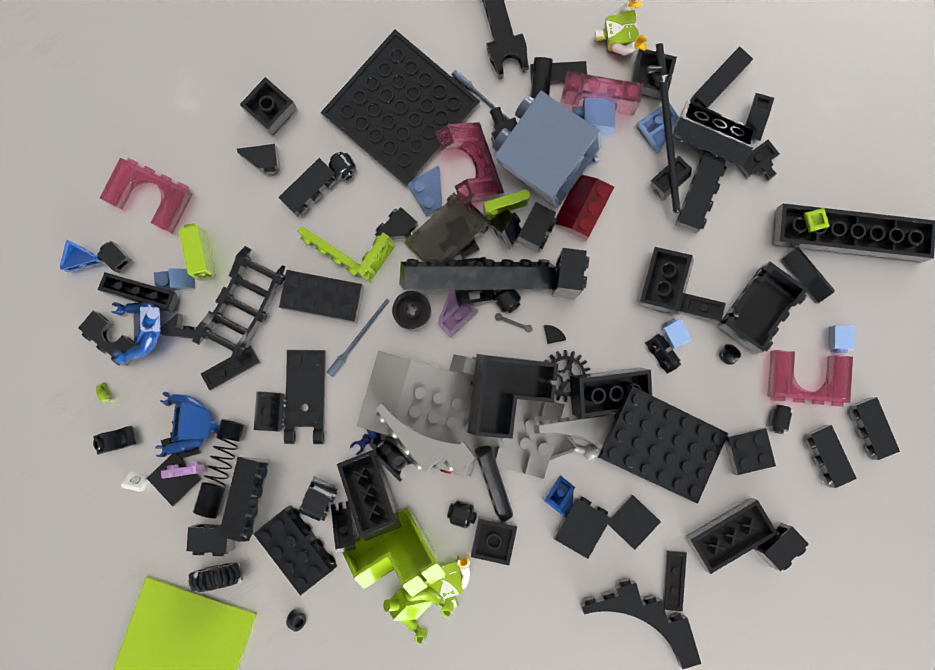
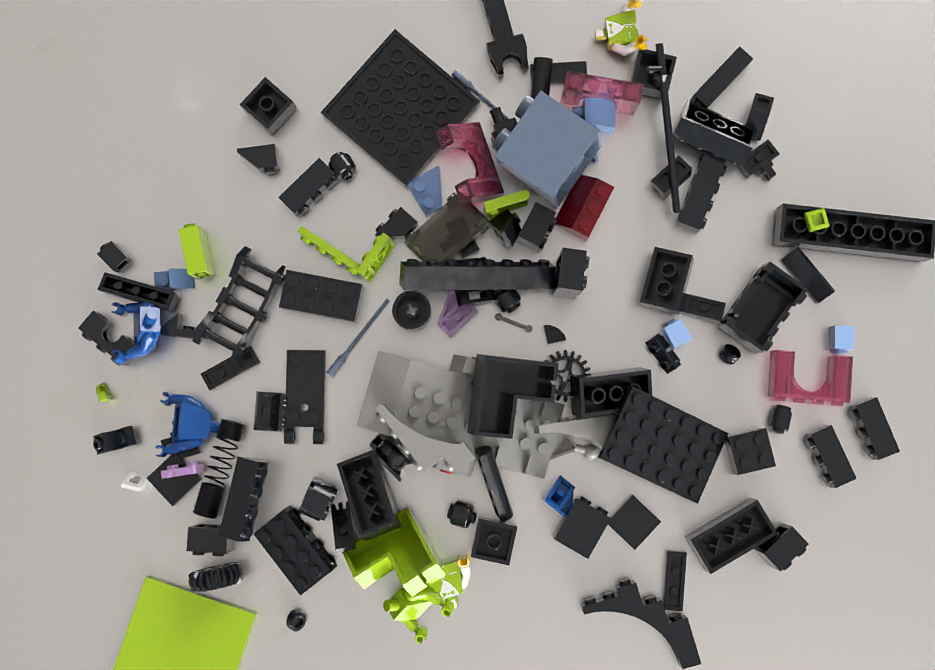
blue slope [60,240,104,272] -> none
clear pink arch [100,158,193,234] -> none
clear blue piece [350,429,379,455] -> none
medium blue wing [637,103,679,154] -> none

